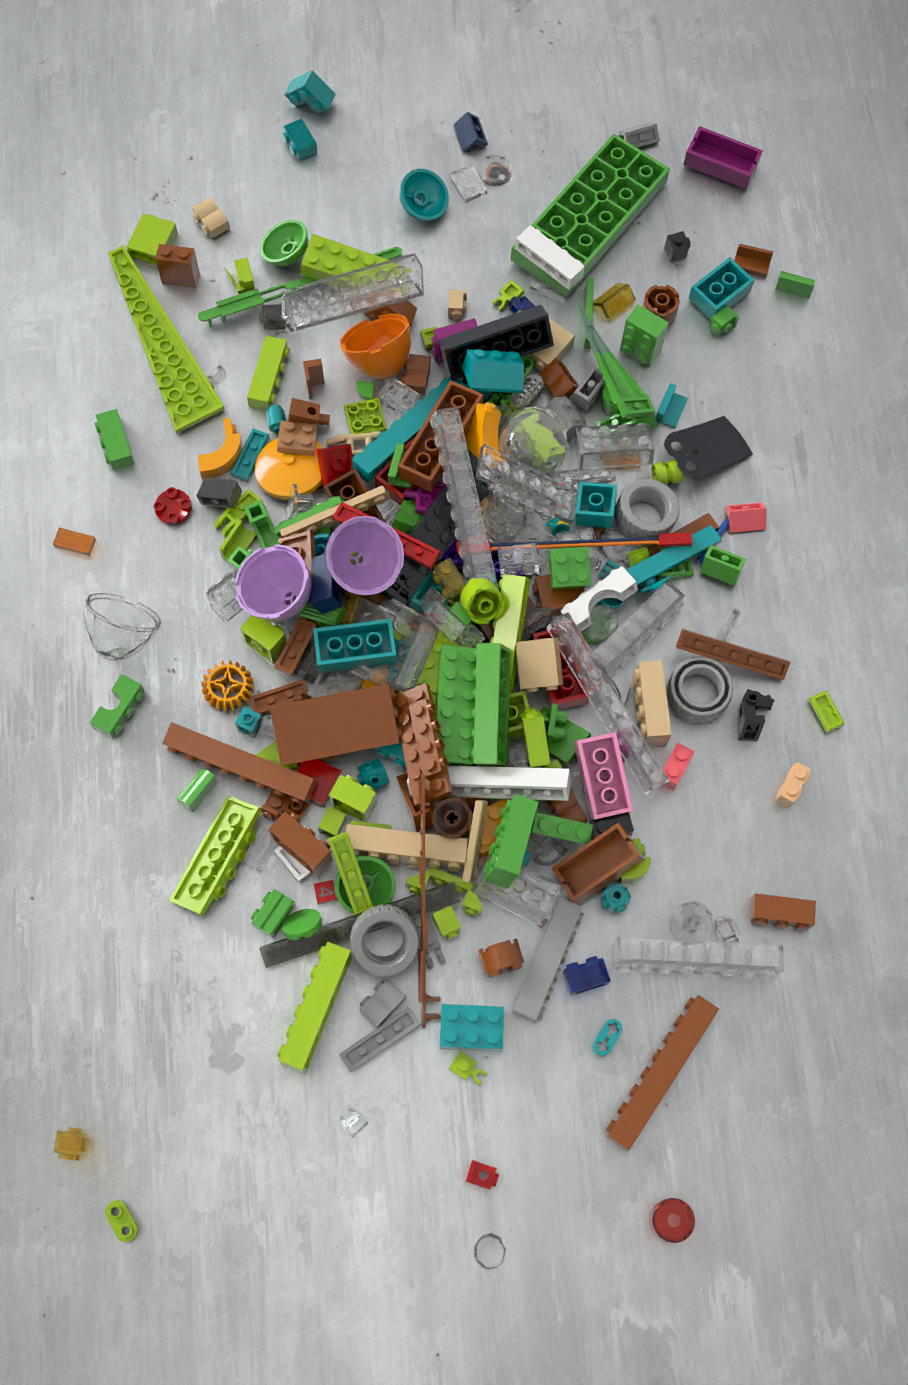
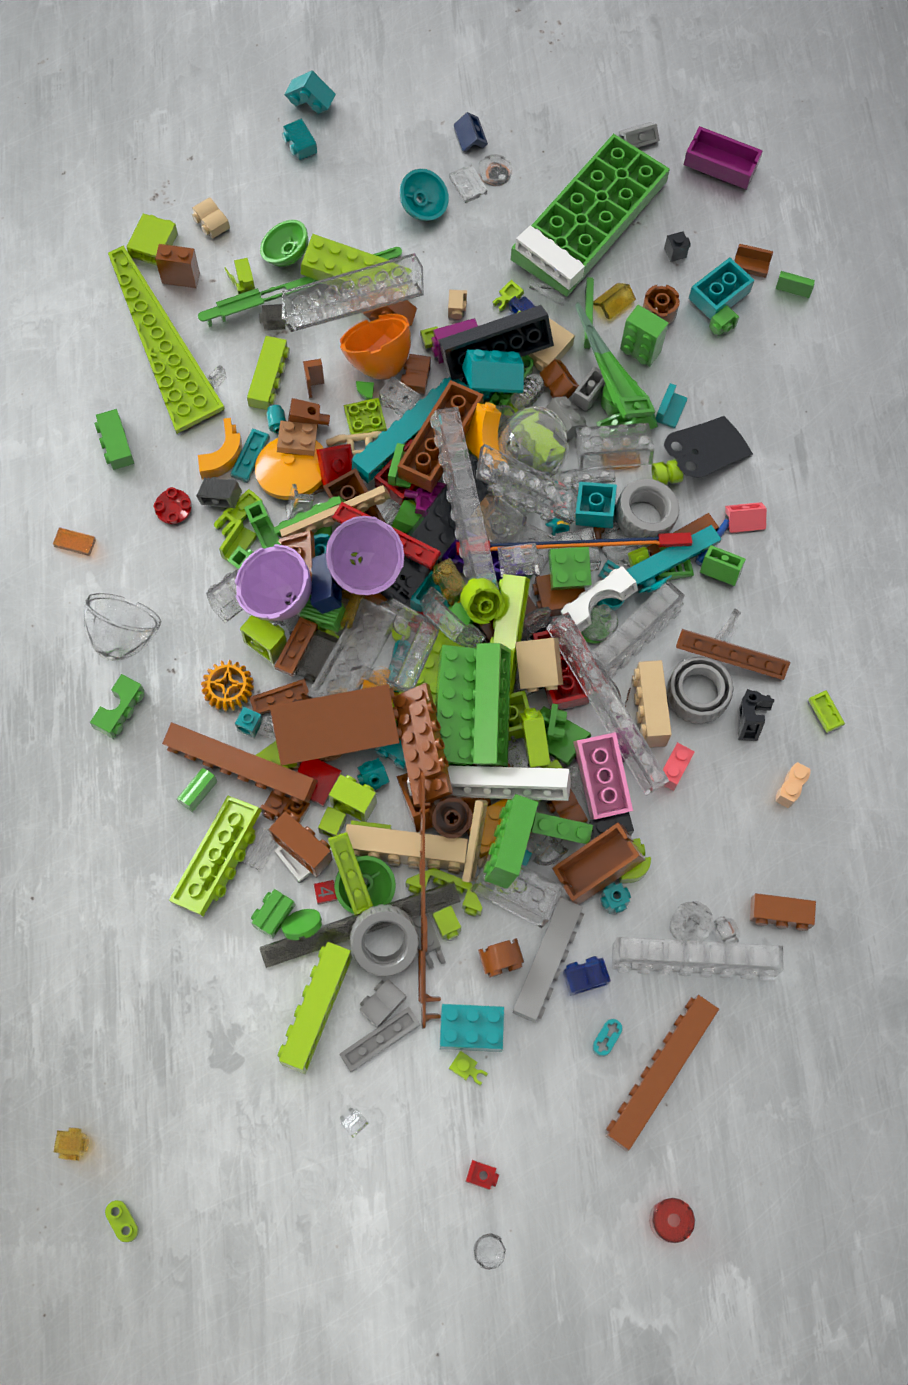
teal brick [313,619,397,673] -> none

